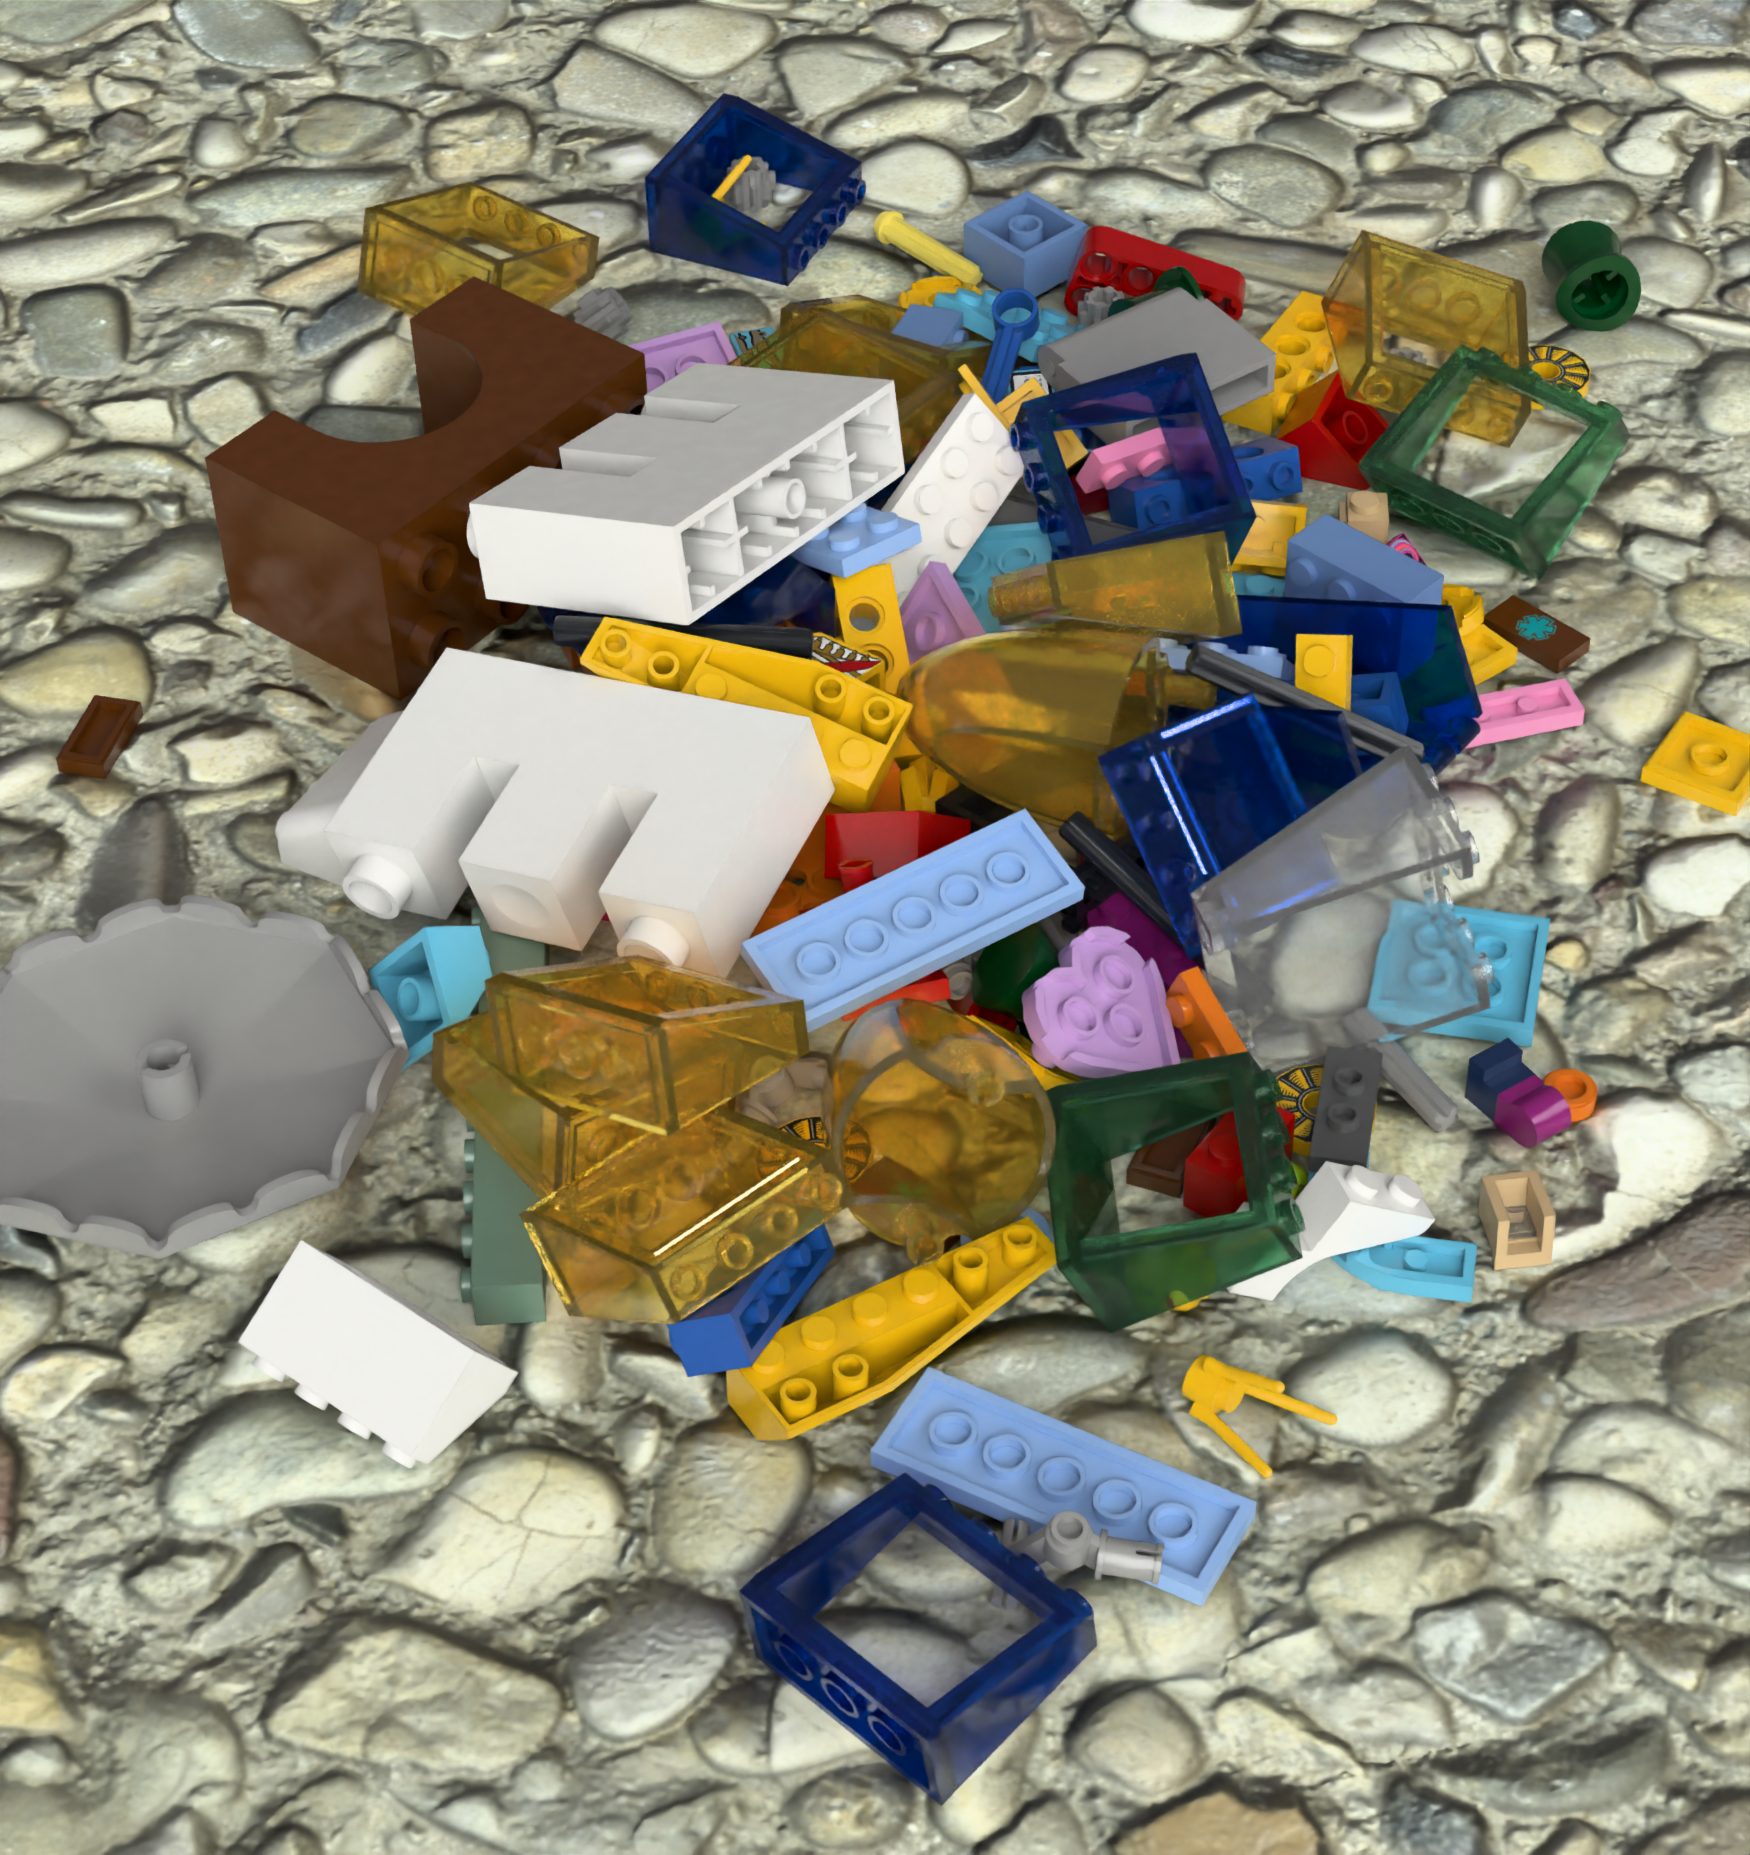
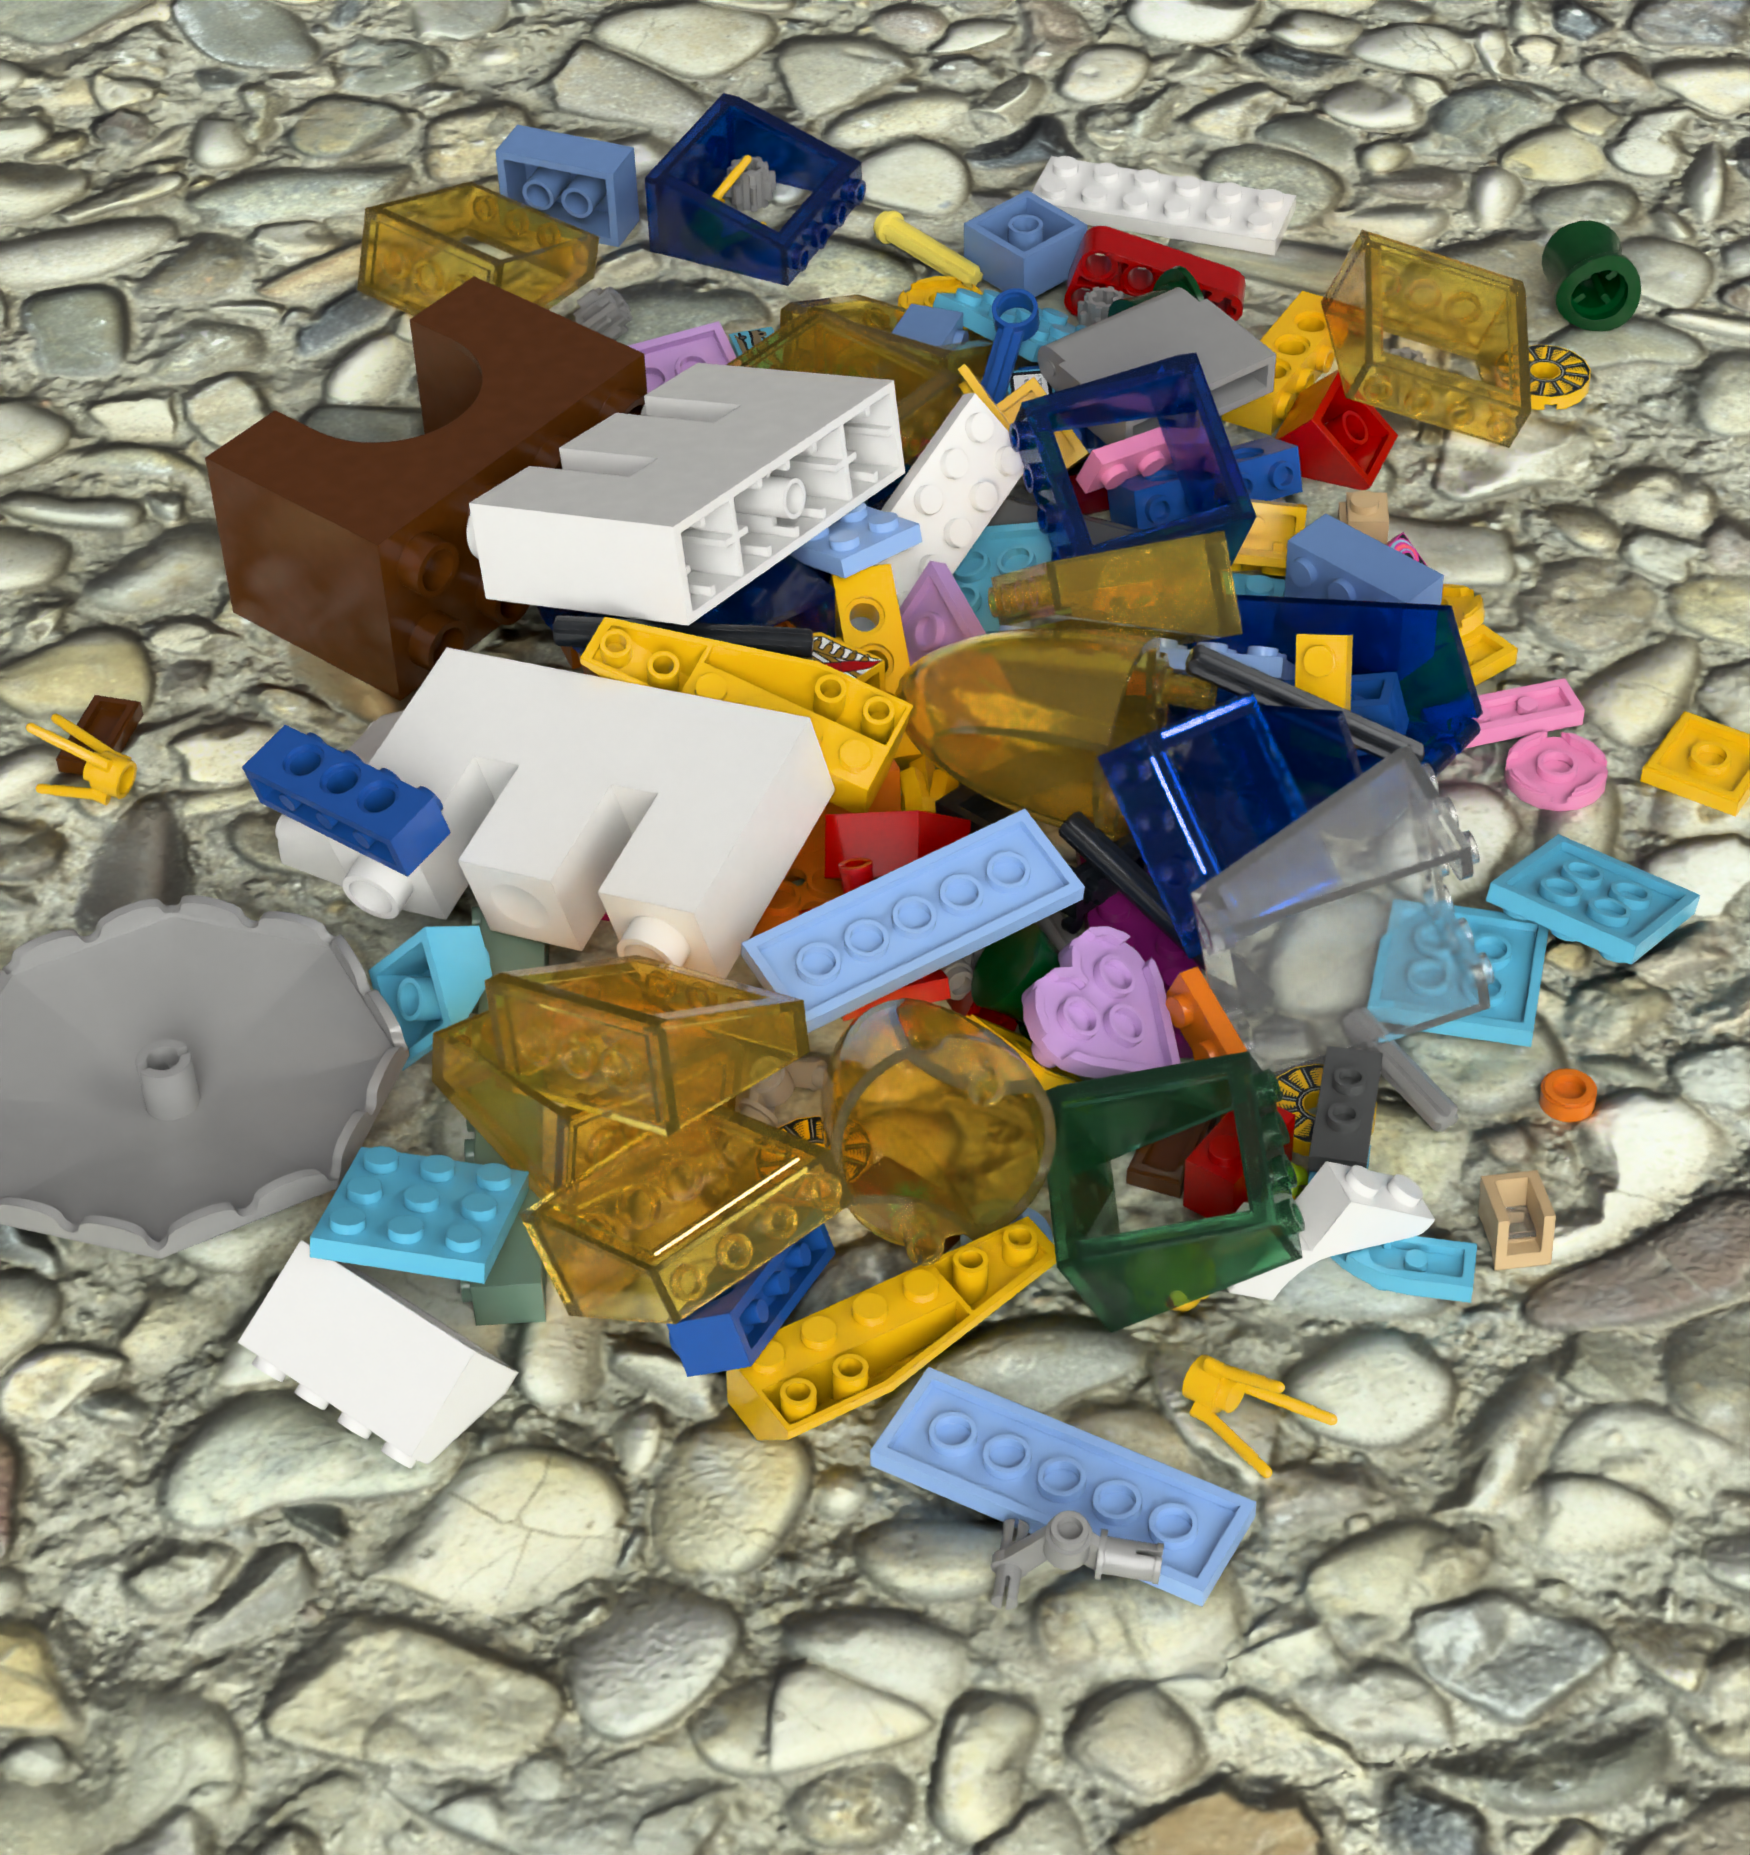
clear blue windscreen [739,1472,1097,1806] -> none
clear green windscreen [1358,344,1631,580] -> none
leg [1465,1038,1572,1148] -> none
reddish brown tile [1481,595,1591,674] -> none
none -> yellow plant [26,713,137,805]
none -> blue brick [242,725,451,877]
none -> medium azure plate [310,1146,529,1284]
none -> medium blue brick [495,125,640,247]
none -> white plate [1031,156,1296,256]
none -> medium azure plate [1486,834,1701,965]
none -> bright pink tile [1504,732,1608,812]

